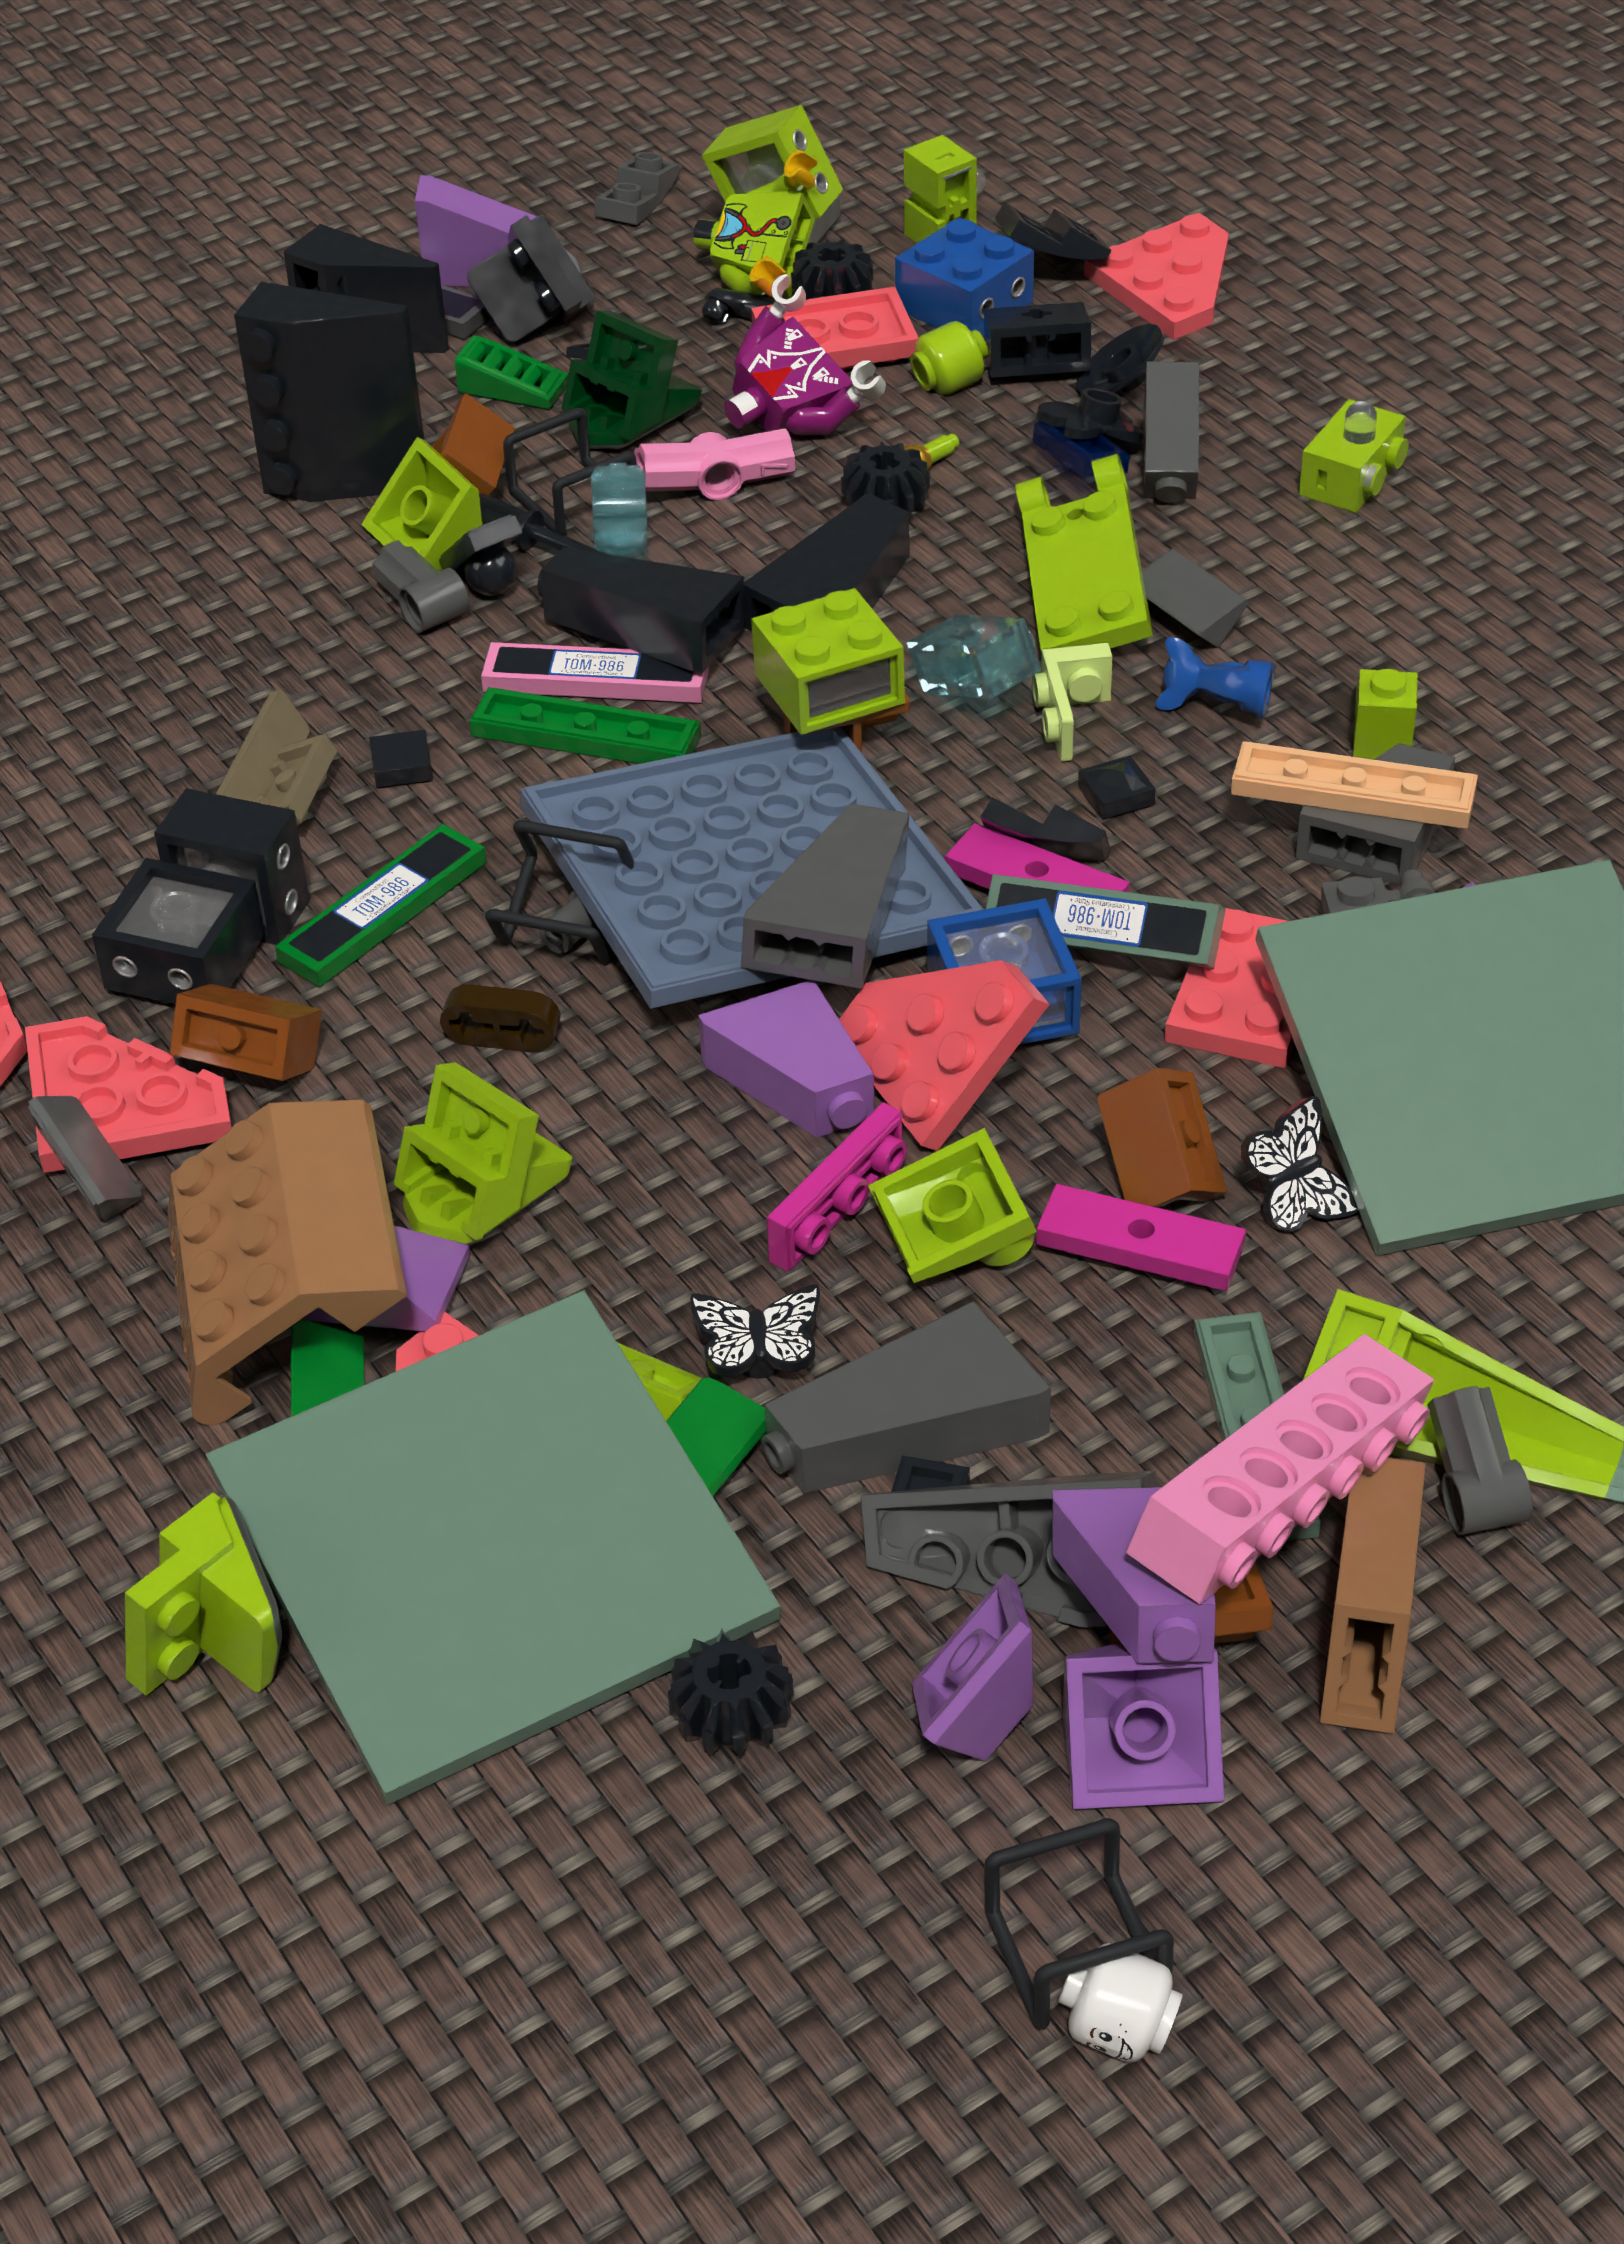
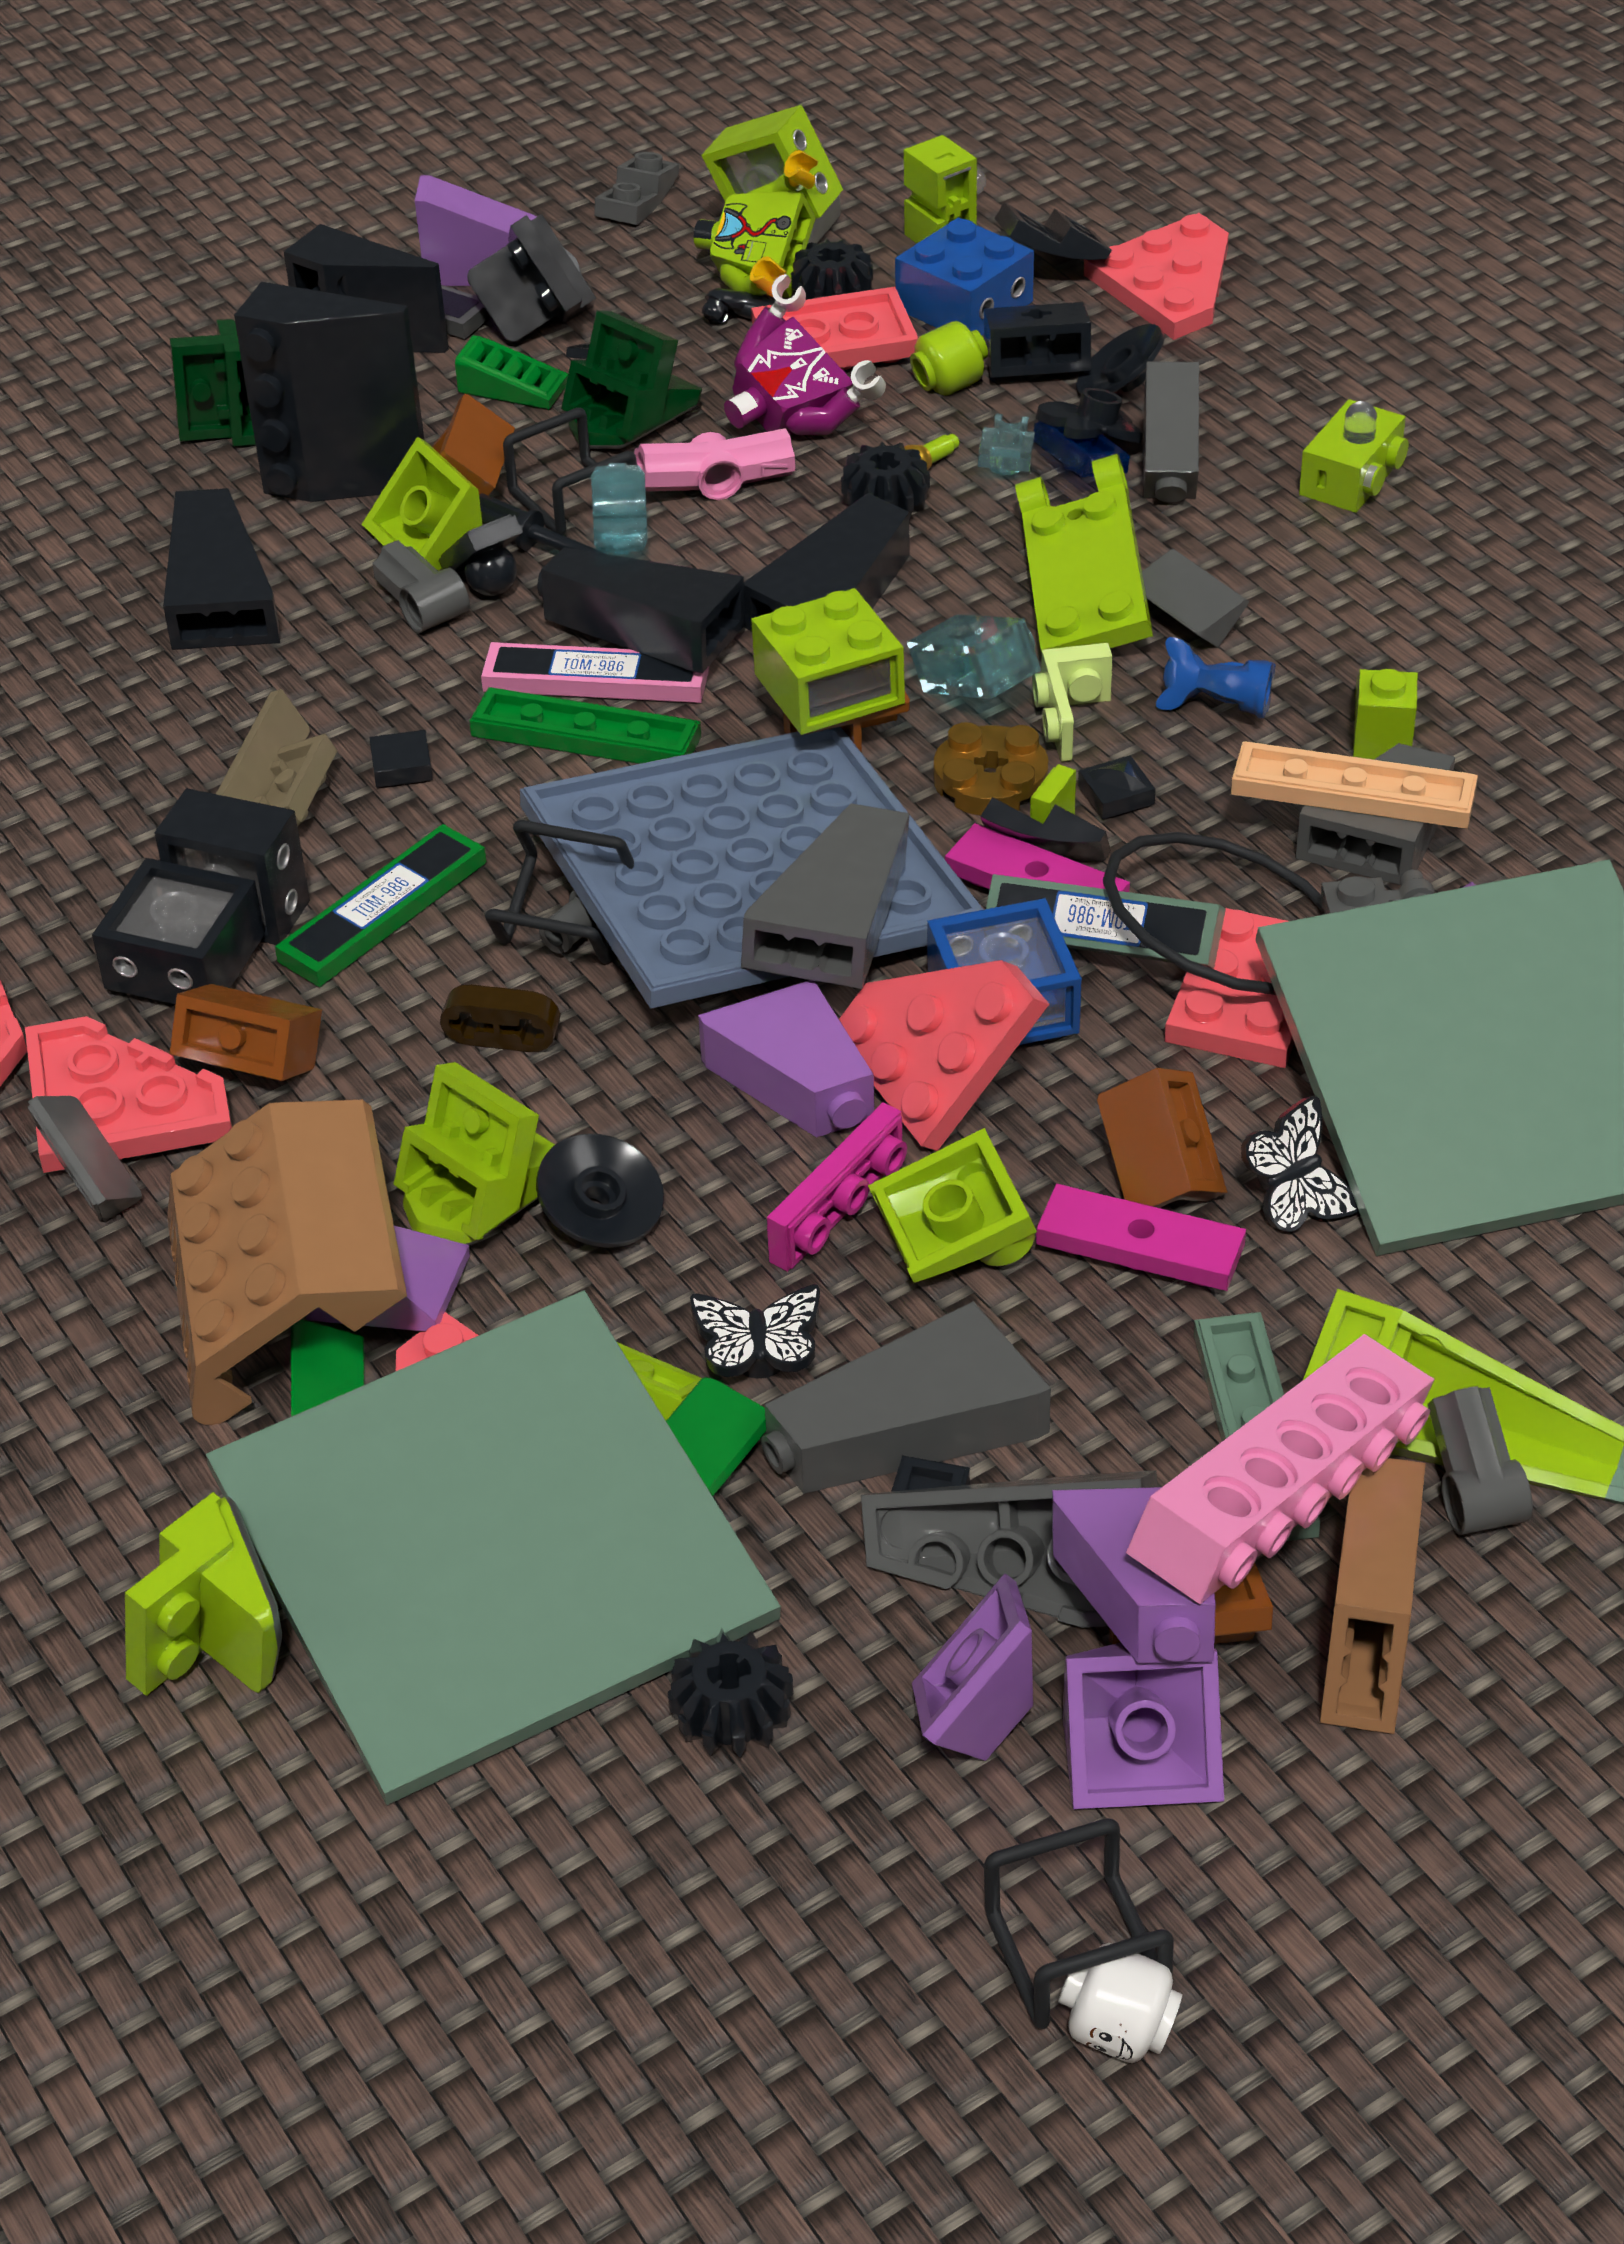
none -> black slope [163,488,281,650]
none -> dark green piece [170,319,256,446]
none -> black dish [536,1134,664,1248]
none -> pearl gold plate [934,722,1048,816]
none -> clear light blue plate [978,414,1035,475]
none -> lime tile [1030,764,1076,824]
none -> black piece [1103,832,1324,995]

